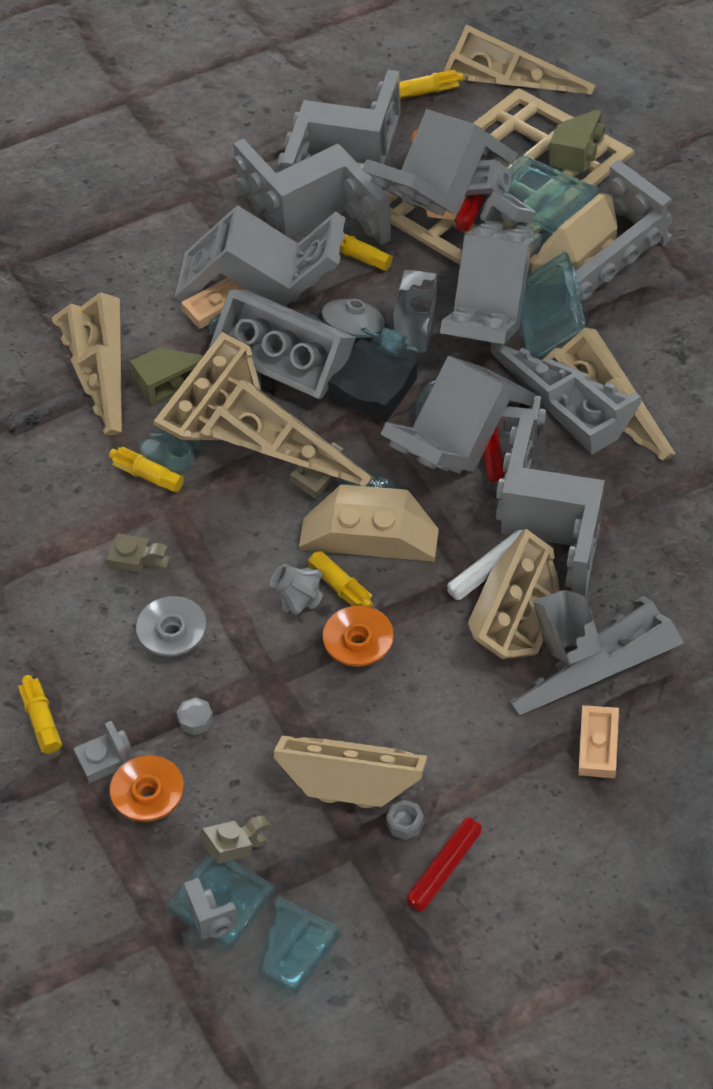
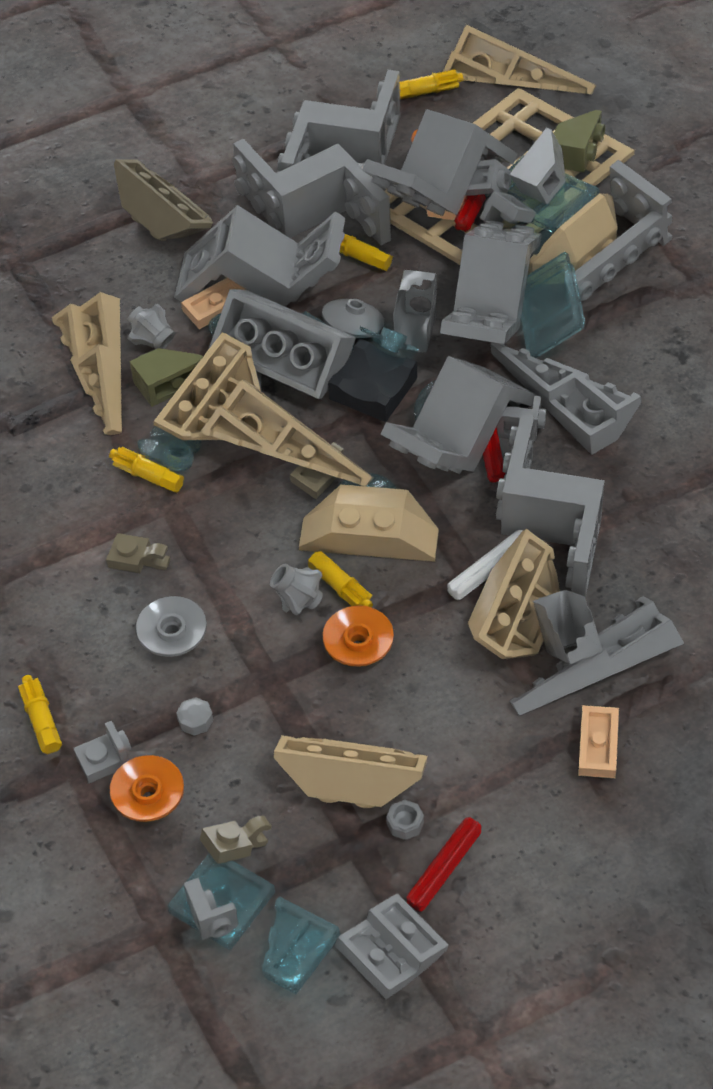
tan wedge [542,327,676,461] -> none
none -> dark tan wedge [114,159,213,241]
none -> light grey rock [128,304,175,349]
none -> light grey slope [335,893,449,999]
none -> light grey slope [510,128,566,205]

